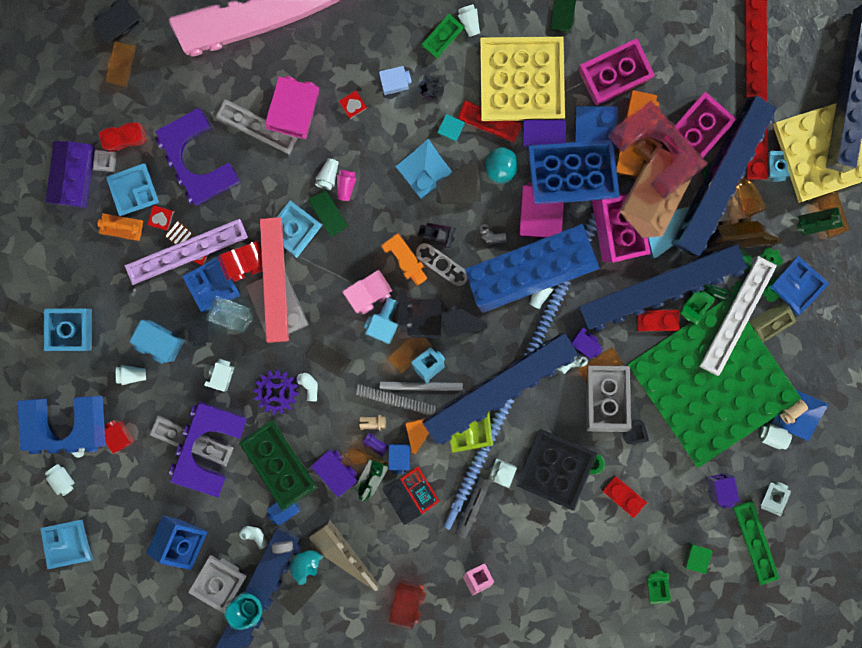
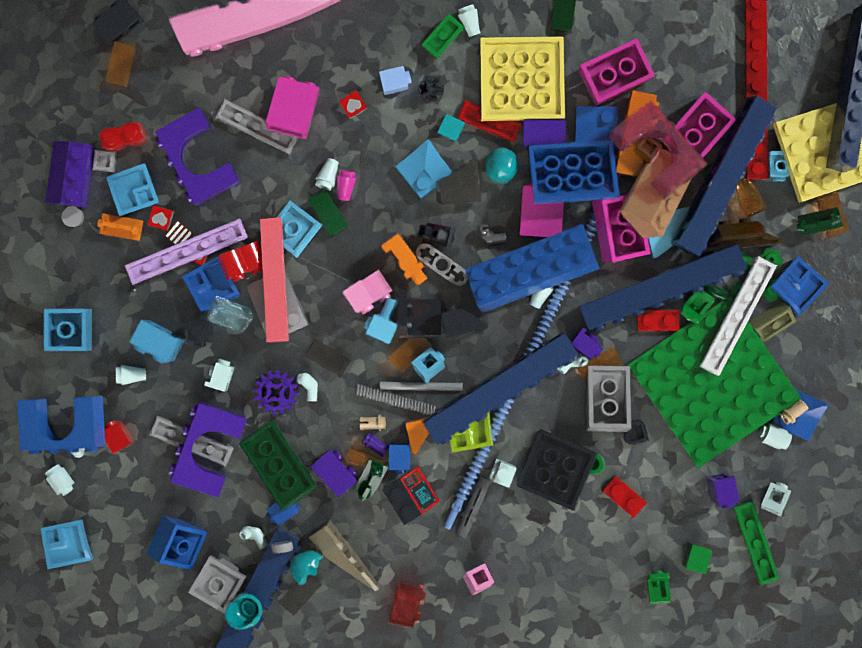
none -> light grey tile [62,206,84,227]

